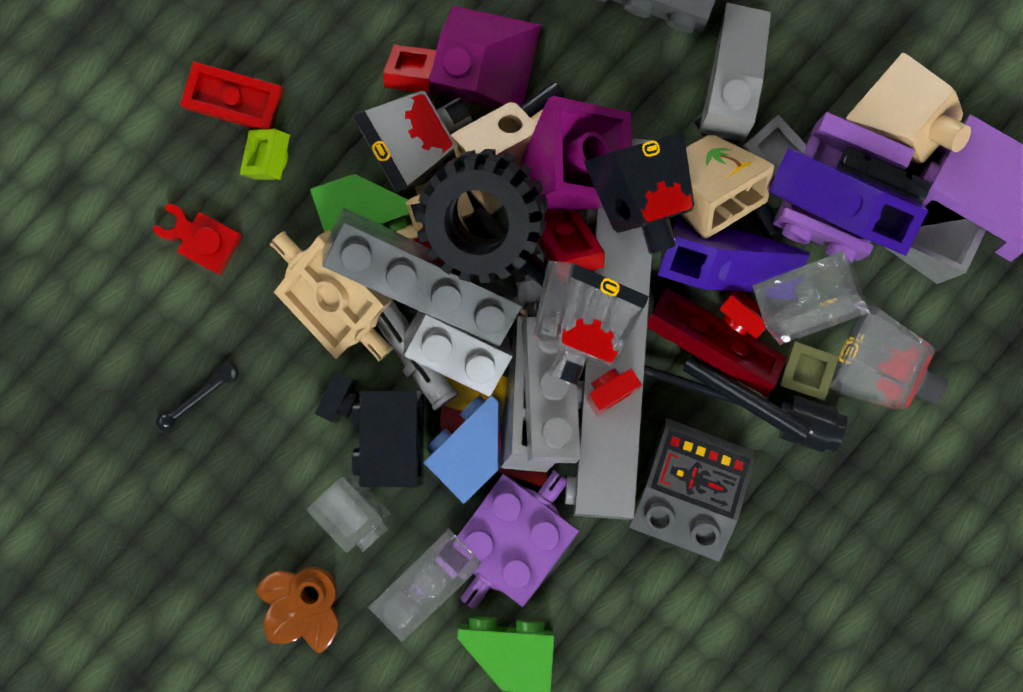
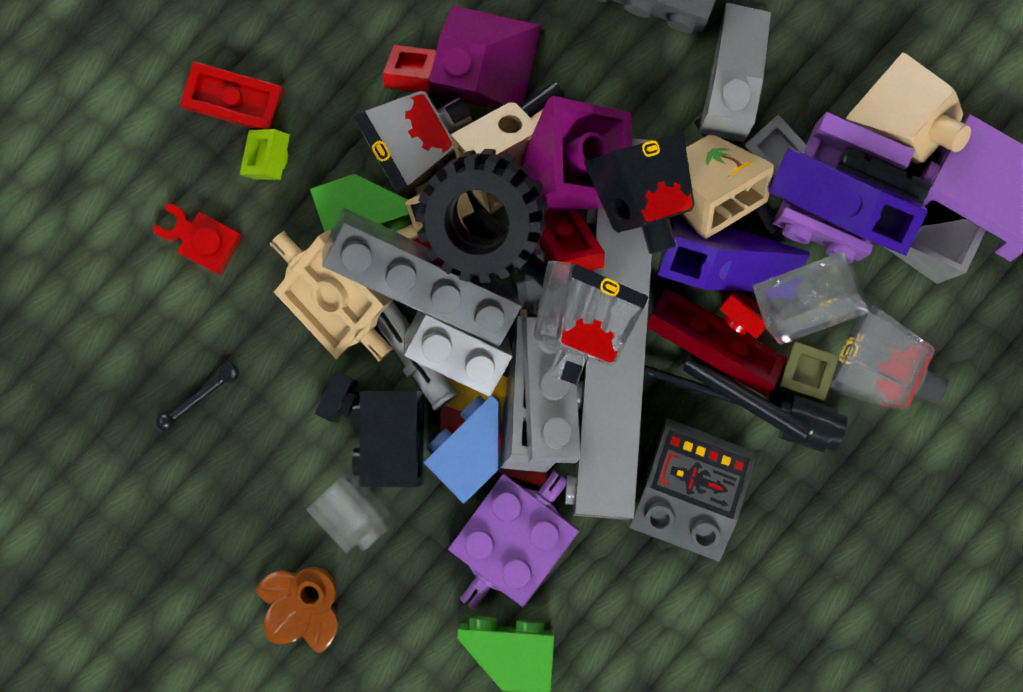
clear brick [368,528,482,642] -> none
red plate [586,368,642,416] -> none

